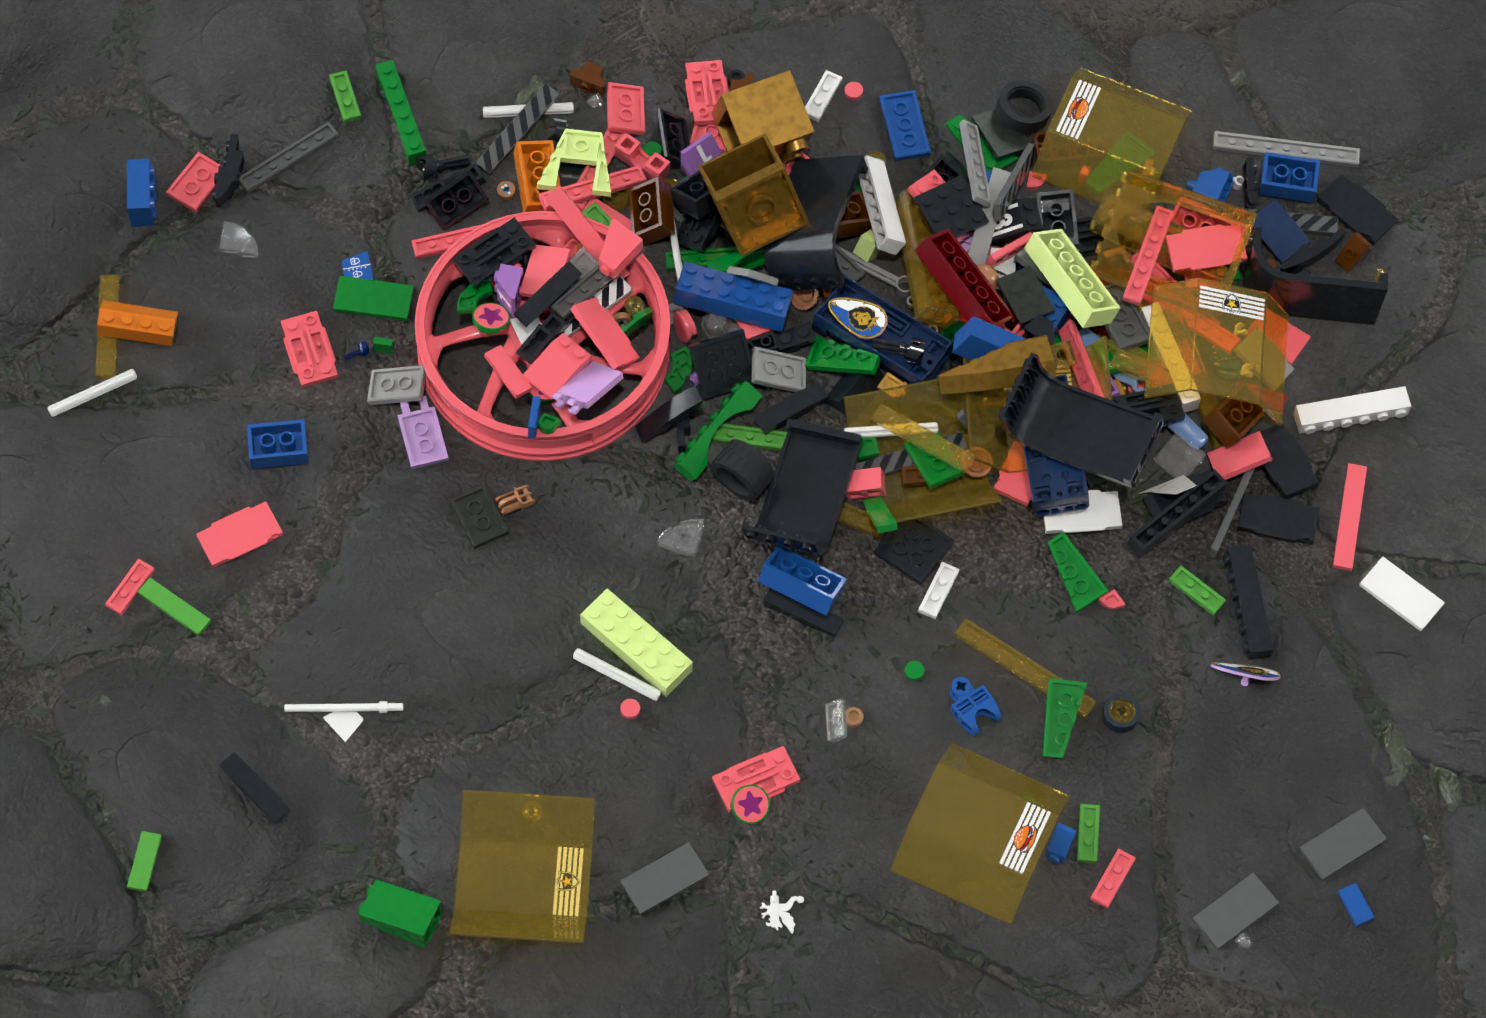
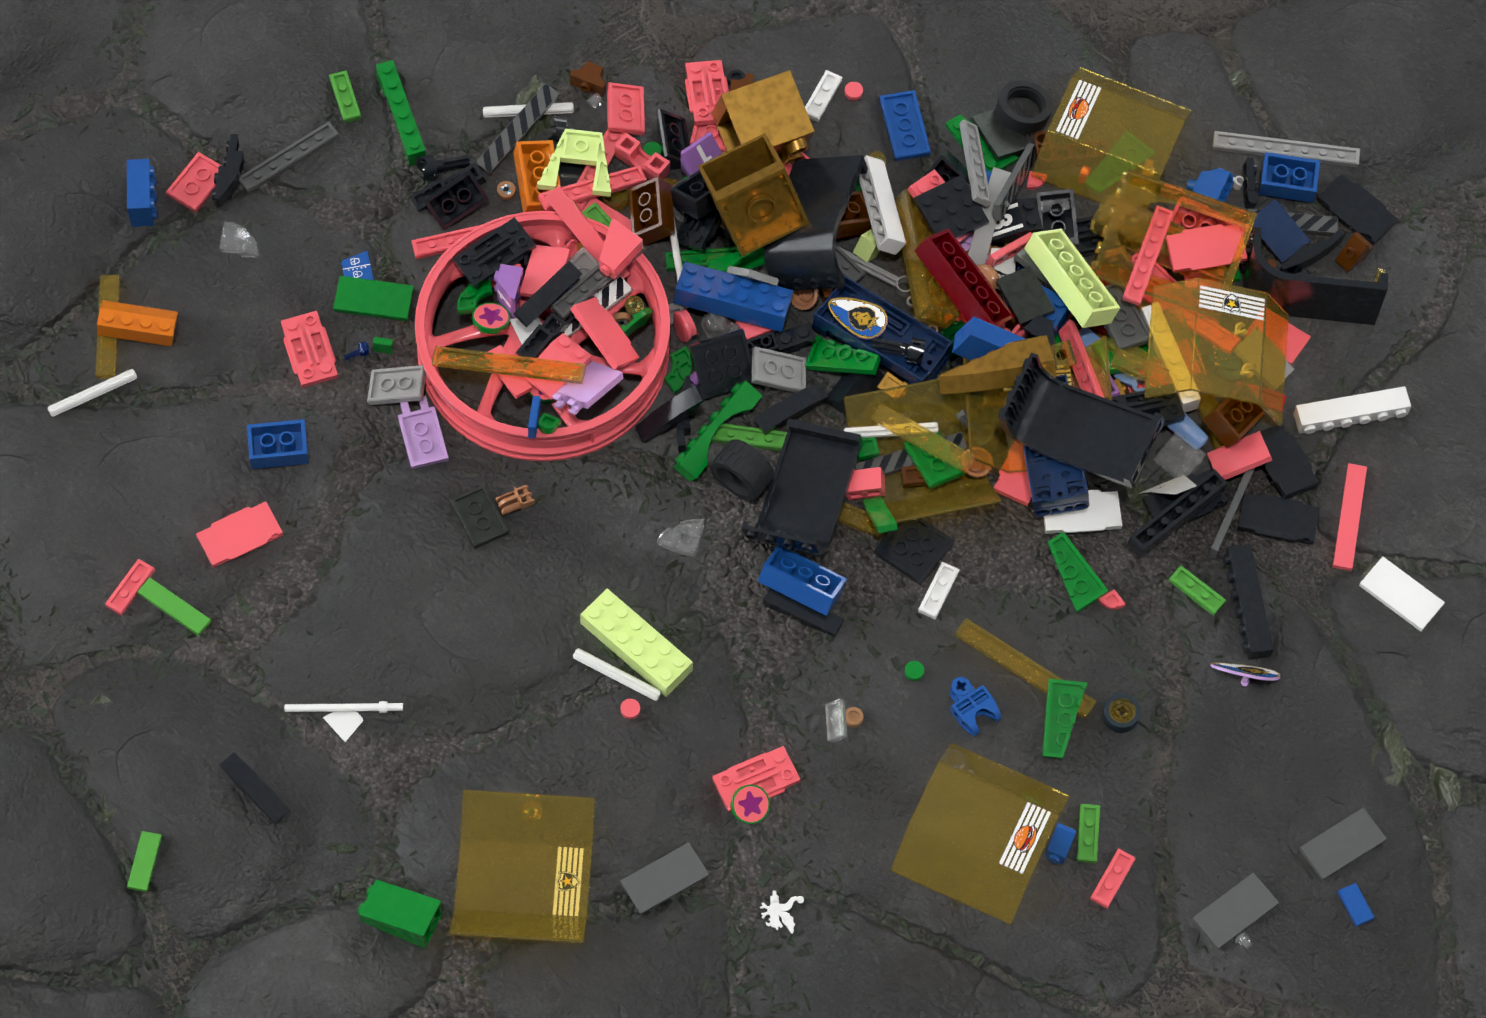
none -> clear yellow plate [432,346,586,384]

